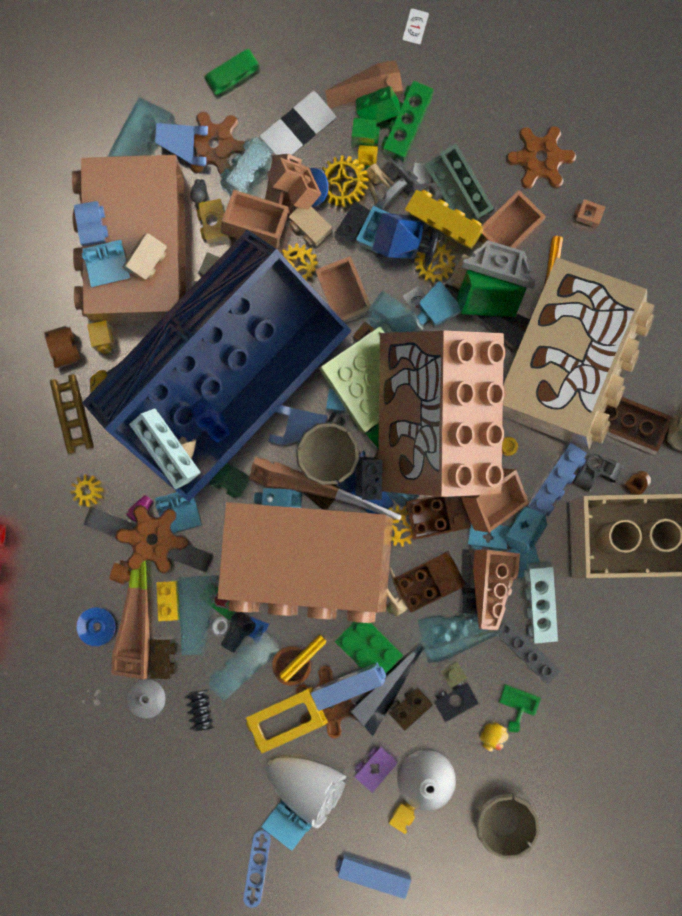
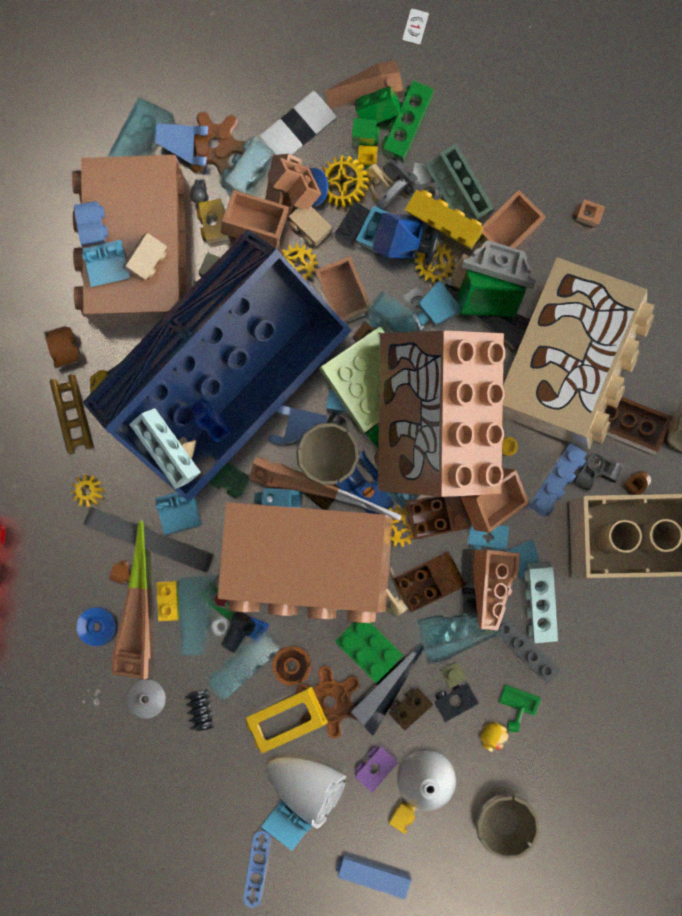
yellow brick [87,320,116,354] -> none
dark orange plate [115,505,188,573] -> none
dark pink cone [126,495,153,523] -> none
dark brown brick [150,639,176,679] -> none
green beam [204,49,260,95] -> none
yellow axle [279,635,326,682] -> none
medium blue brick [311,663,386,711] -> none
black window [355,456,383,500] -> none
dark orange plate [506,126,576,189] -> none
medium azure brick [506,507,548,554] -> none
light orange axle [545,236,563,284] -> none

